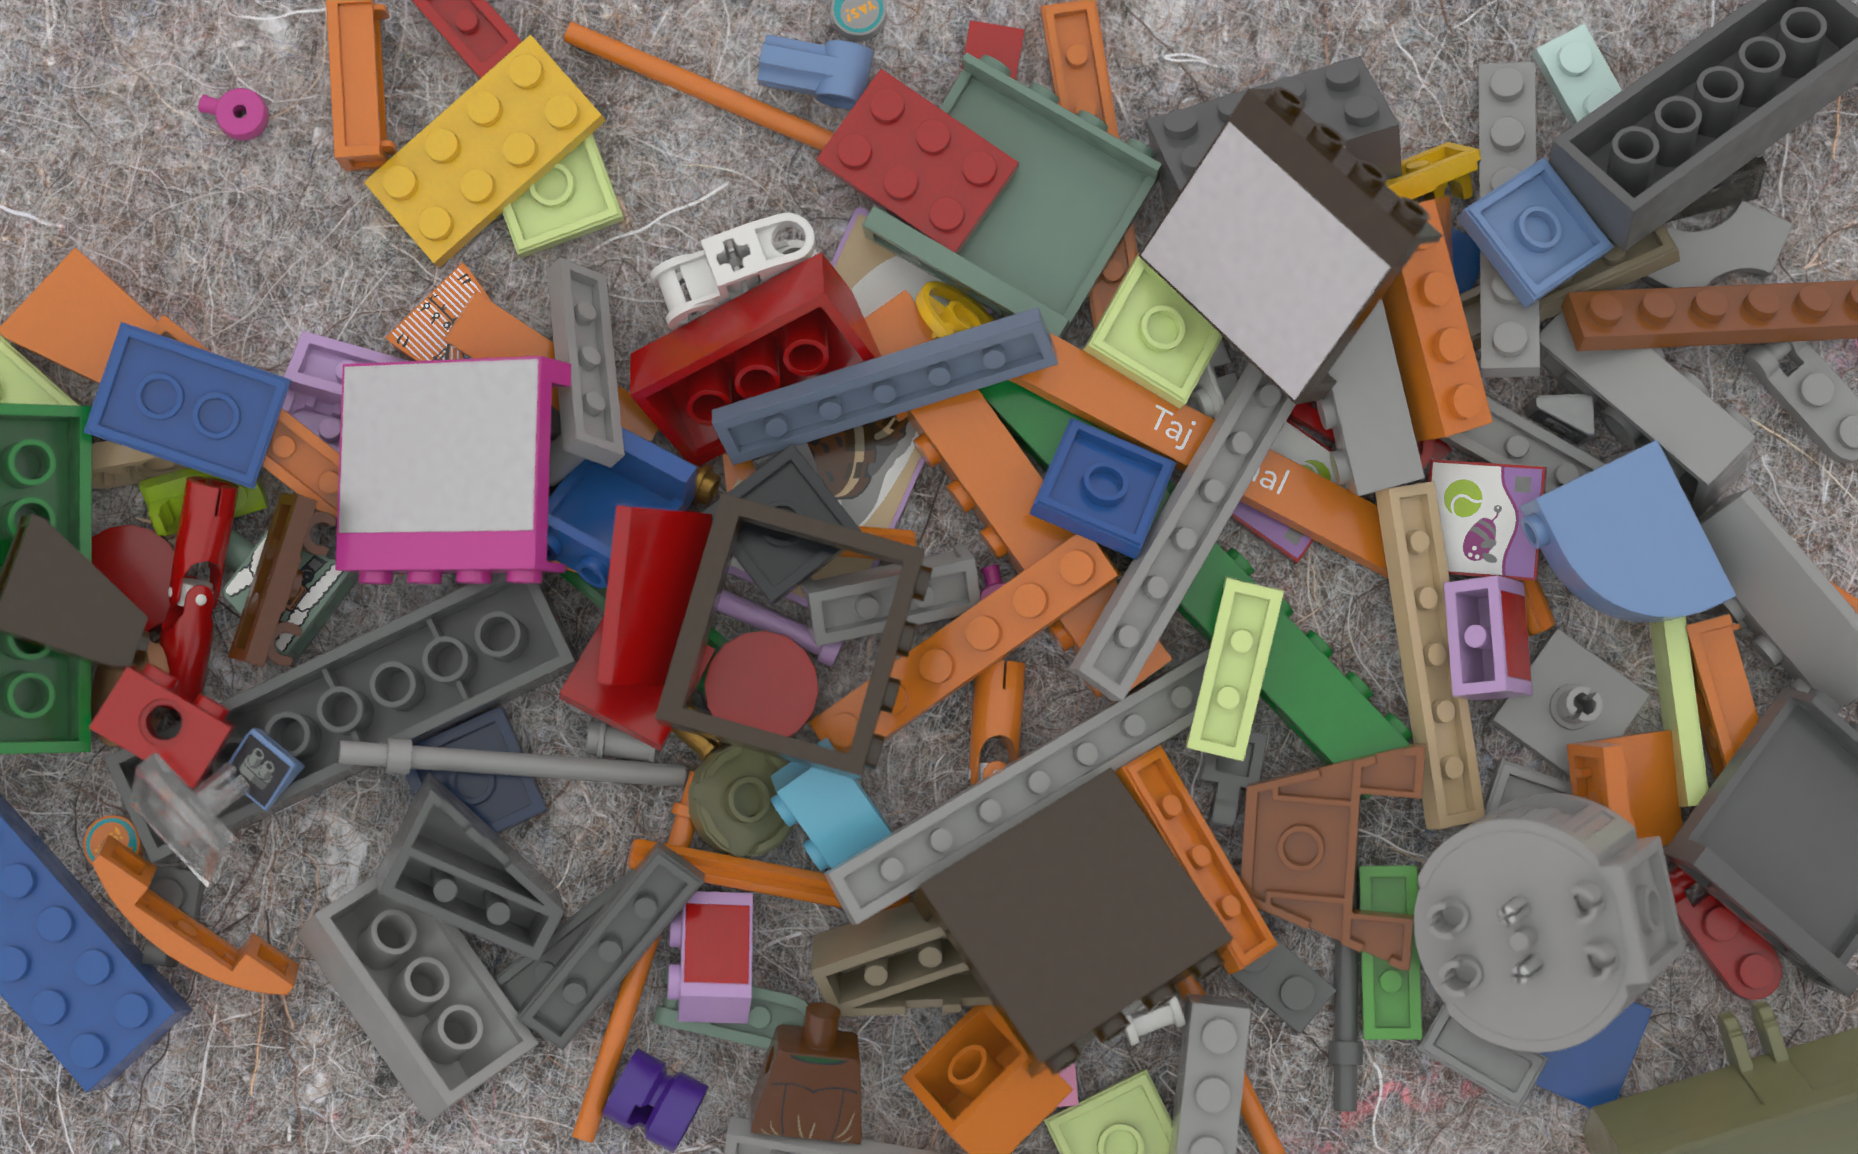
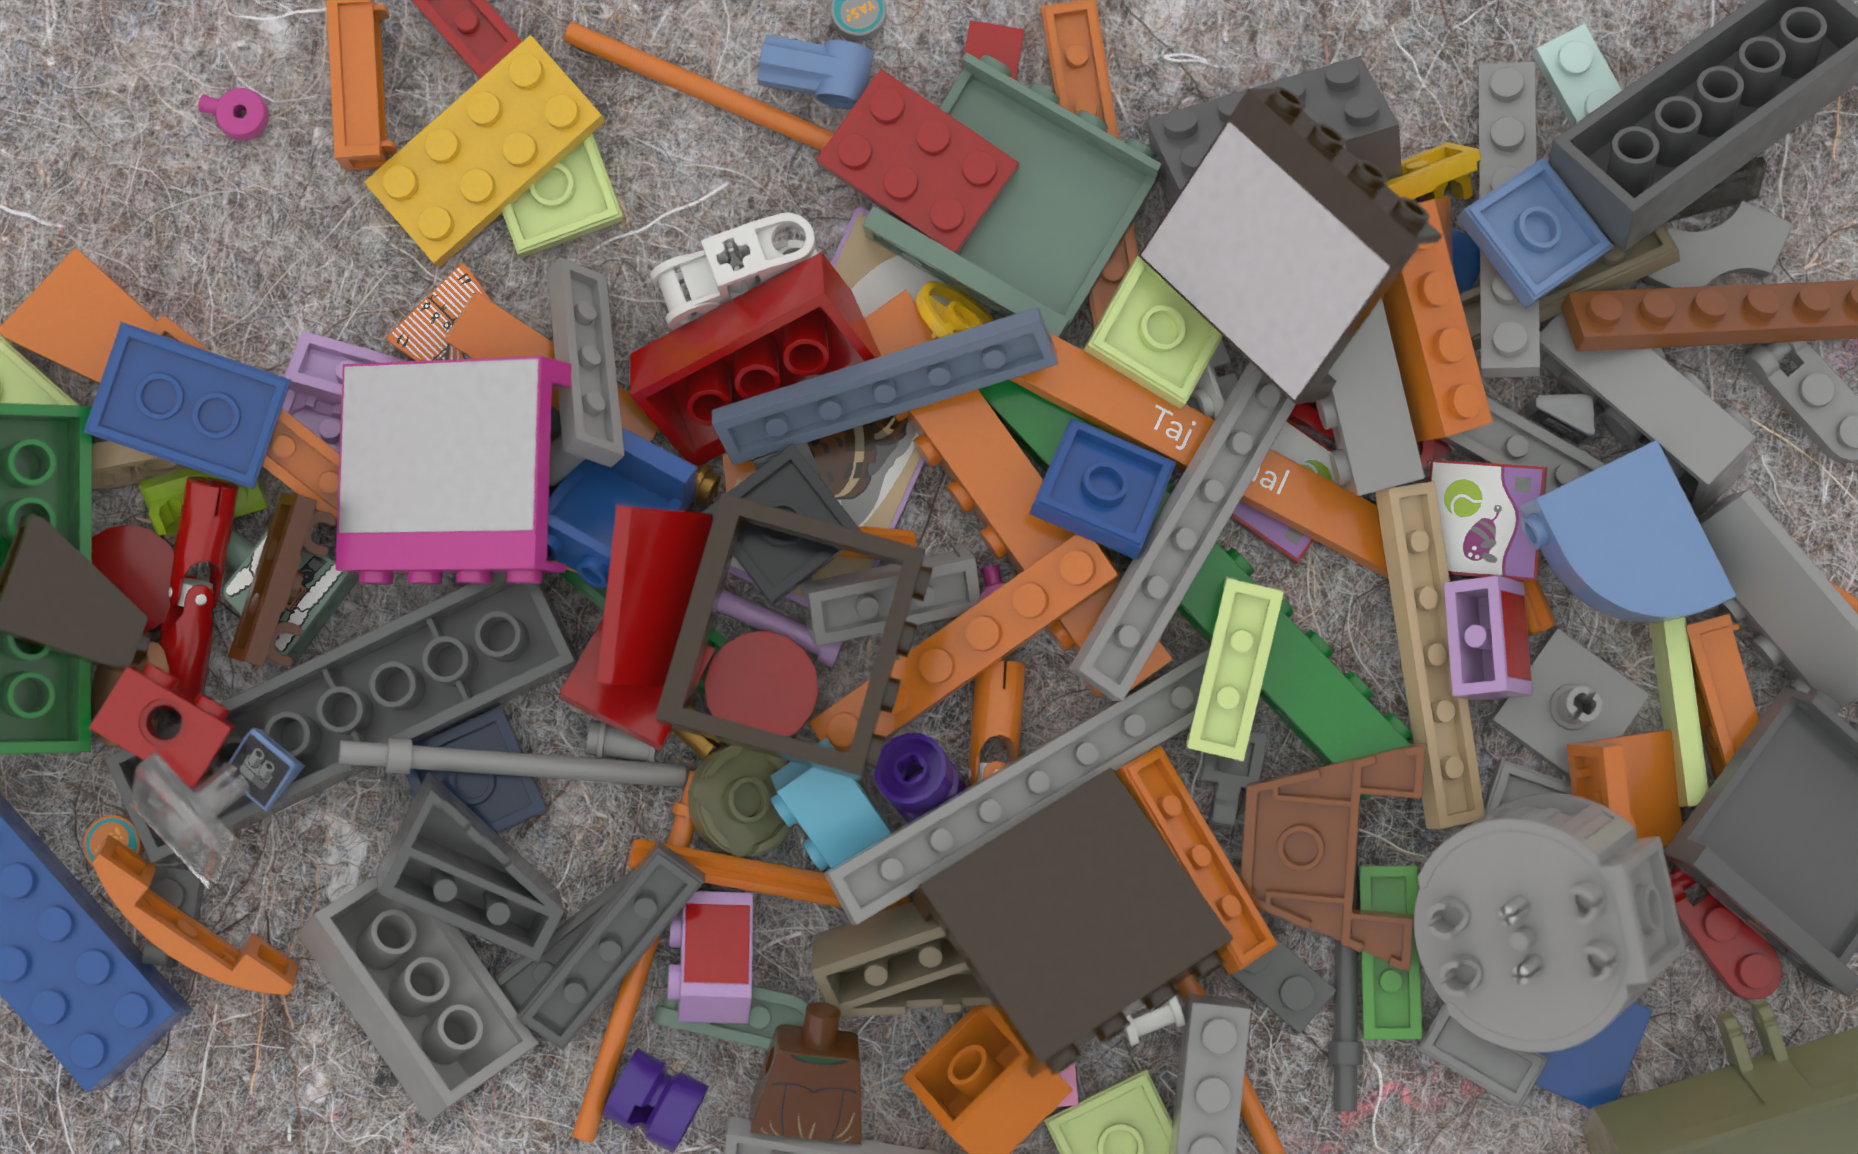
none -> dark purple wheel [874,733,966,823]

